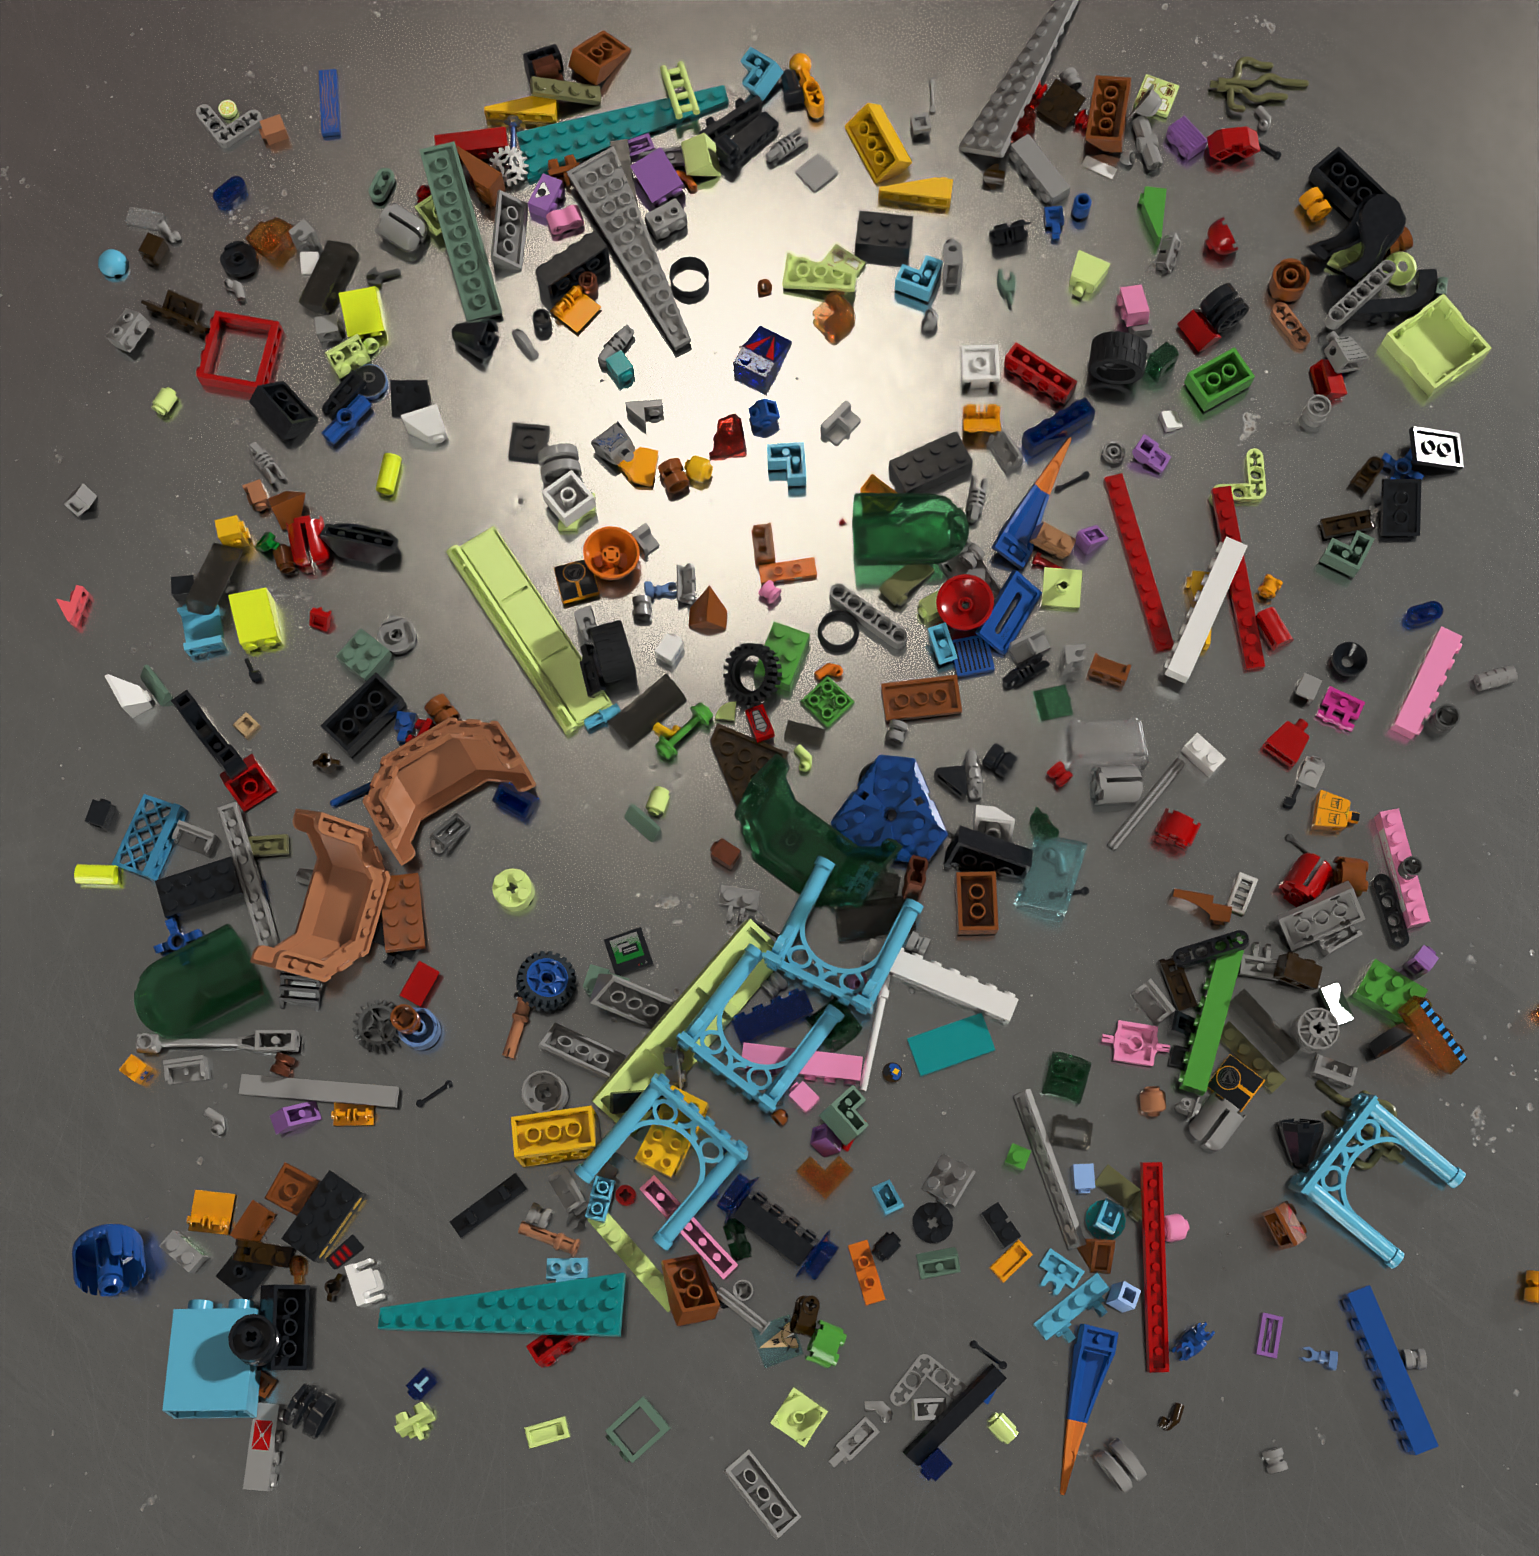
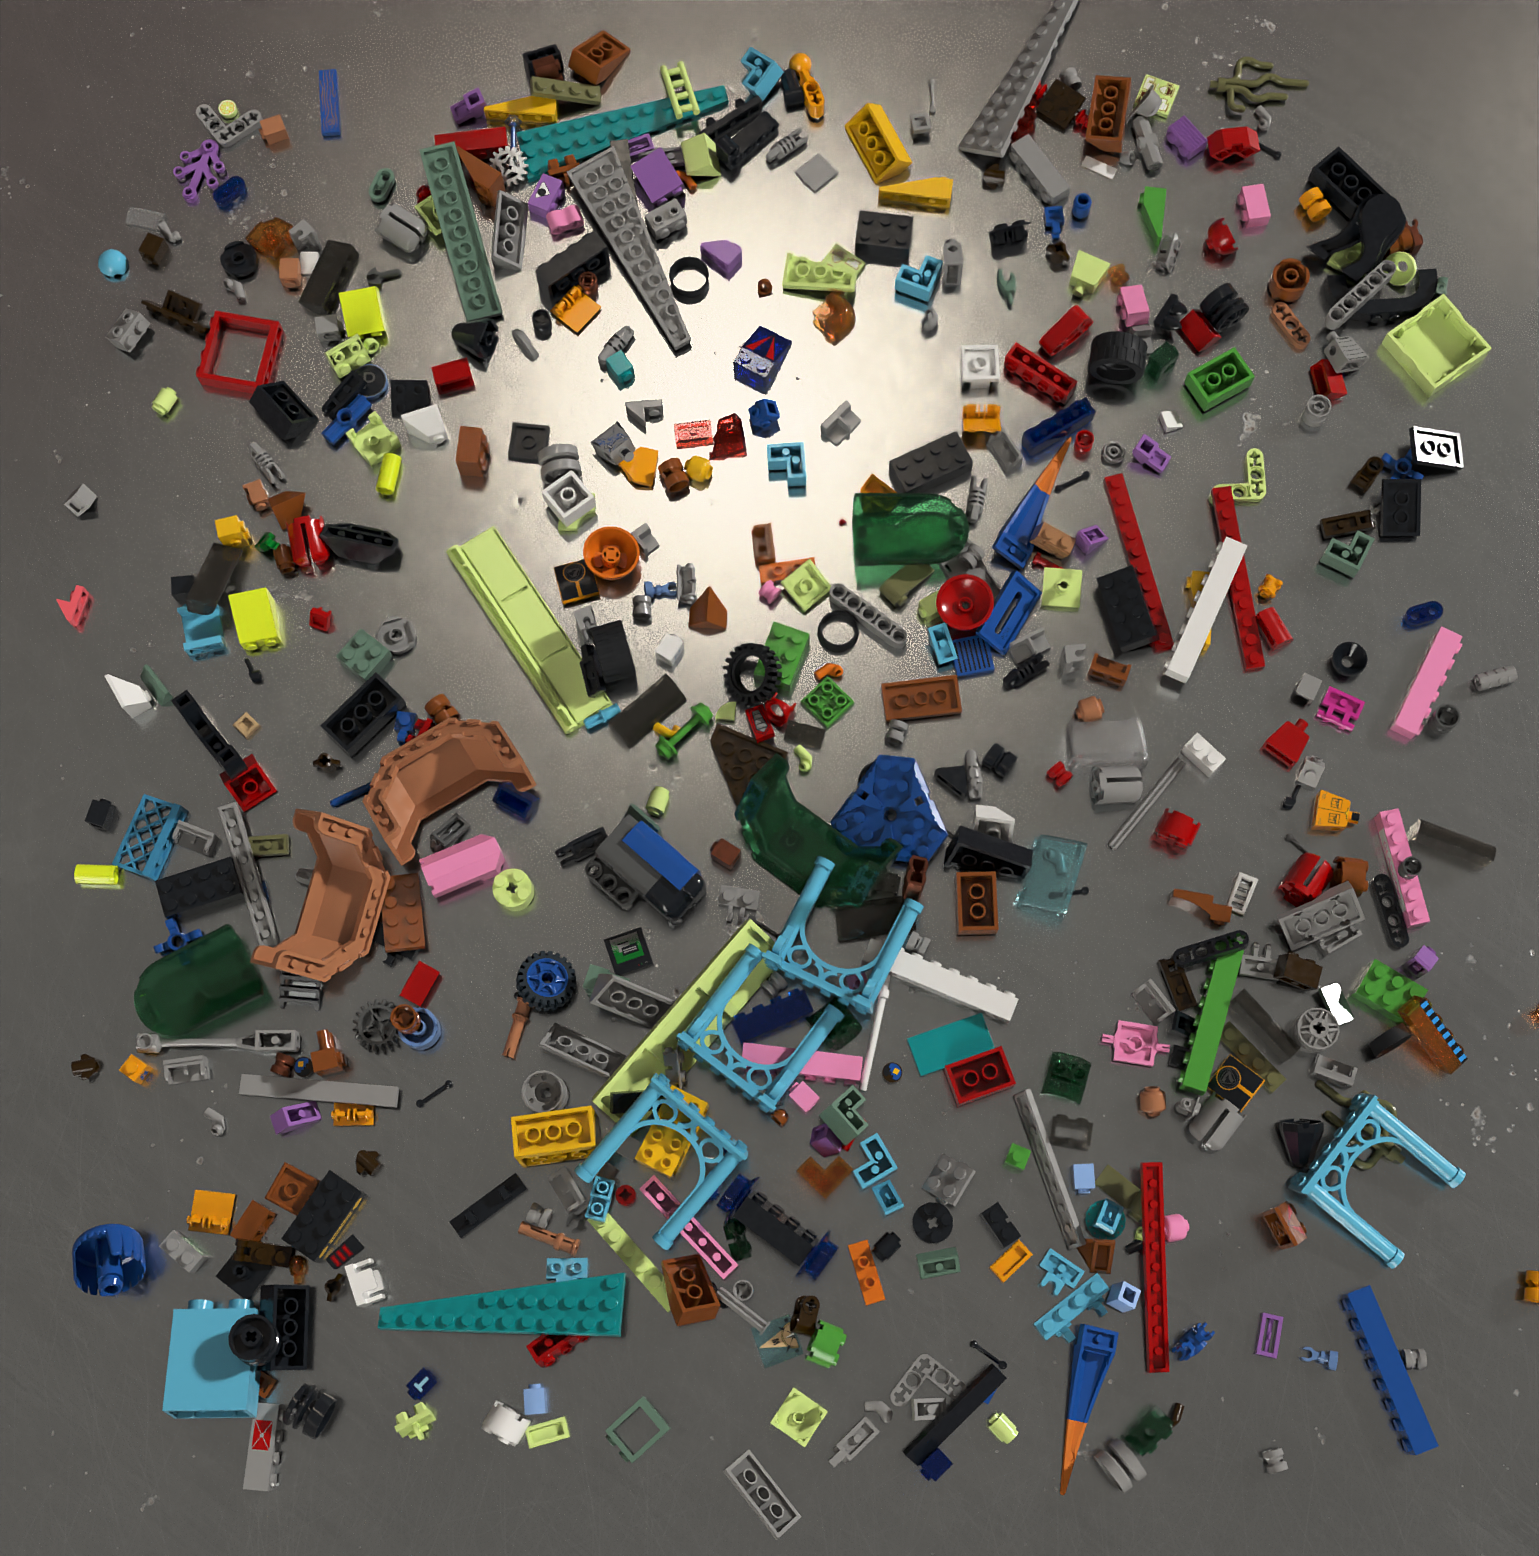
clear green hinge [1030,806,1059,842] -> none
clear green piece [1033,684,1073,722] -> none
none -> dark brown piece [71,1054,100,1080]
none -> medium lavender plant [173,139,225,203]
none -> nougat brick [279,258,302,288]
none -> tile [293,1057,314,1078]
none -> dark orange brick [310,1029,347,1077]
none -> yellowish green panel [346,411,401,468]
none -> dark brown piece [355,1150,381,1176]
none -> bright pink brick [419,834,505,898]
none -> red brick [431,357,475,395]
none -> medium lavender brick [450,87,487,124]
none -> dark orange brick [455,426,490,477]
none -> white brick [481,1400,531,1446]
none -> light blue brick [523,1384,548,1415]
none -> black hinge [555,826,608,867]
none -> piece [585,814,706,922]
none -> clear red plate [674,419,713,444]
none -> medium lavender slope [700,240,742,274]
none -> red piece [765,692,797,727]
none -> yellowish green plate [780,559,831,612]
none -> medium azure brick [852,1133,898,1191]
none -> red brick [944,1046,1016,1106]
none -> red beam [1038,305,1094,357]
none -> dark brown piece [1046,241,1070,264]
none -> red wheel [1073,430,1094,454]
none -> nougat head [1075,696,1105,724]
none -> black brick [1096,565,1160,653]
none -> clear orange wheel [1108,263,1130,286]
none -> clear green brick [1124,1404,1174,1457]
none -> black arm [1125,1226,1143,1255]
none -> black tile [1153,293,1188,335]
none -> bright pink brick [1237,184,1271,228]
none -> copper plate [1405,219,1423,254]
none -> clear smoke brick [1410,819,1496,867]

